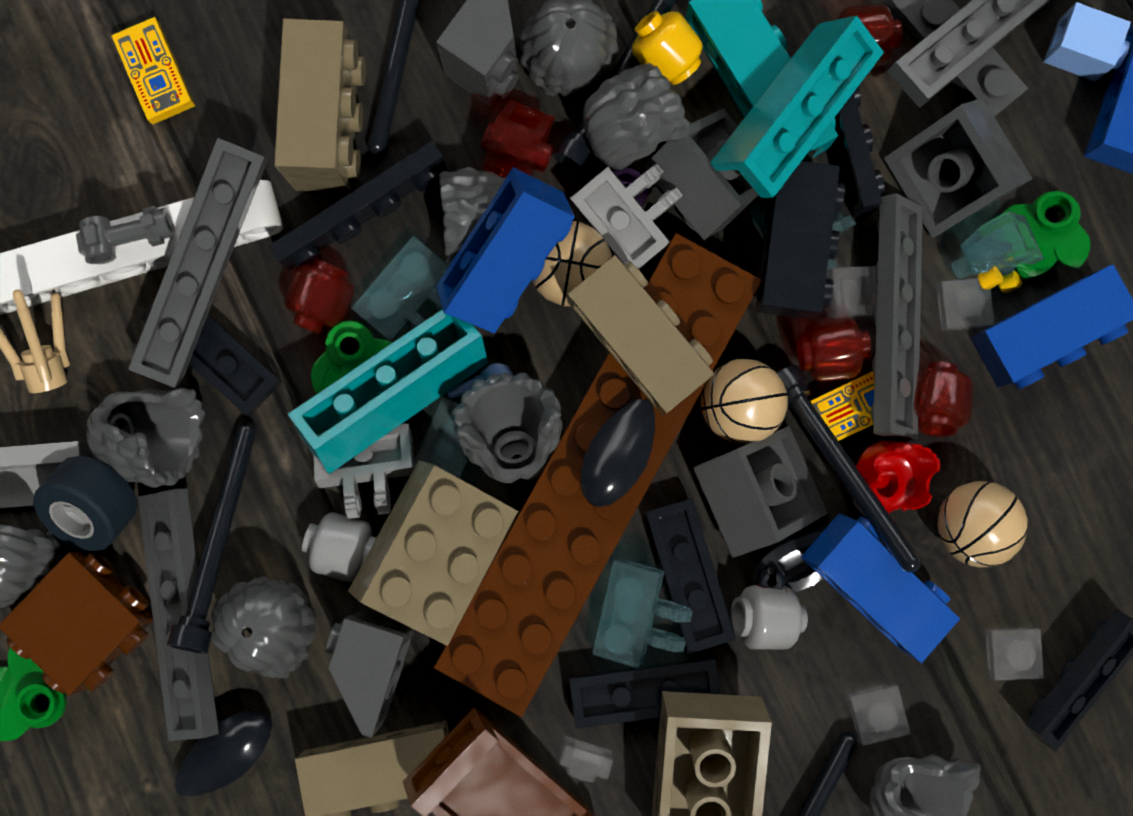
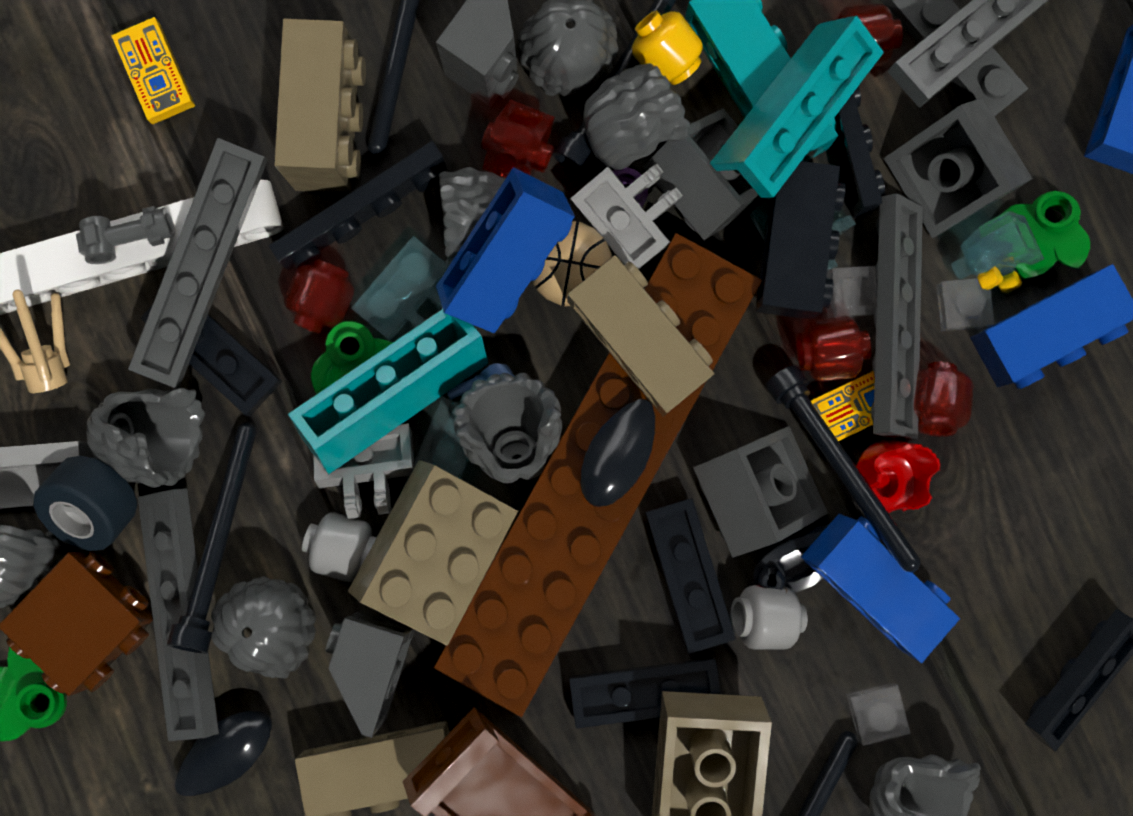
clear plate [560,736,614,782] -> none
clear light blue hinge [592,558,693,668] -> none
tan piece [700,359,788,445] -> none
tan piece [937,481,1028,568] -> none
clear plate [985,627,1044,681] -> none
light blue brick [1043,2,1131,82] -> none

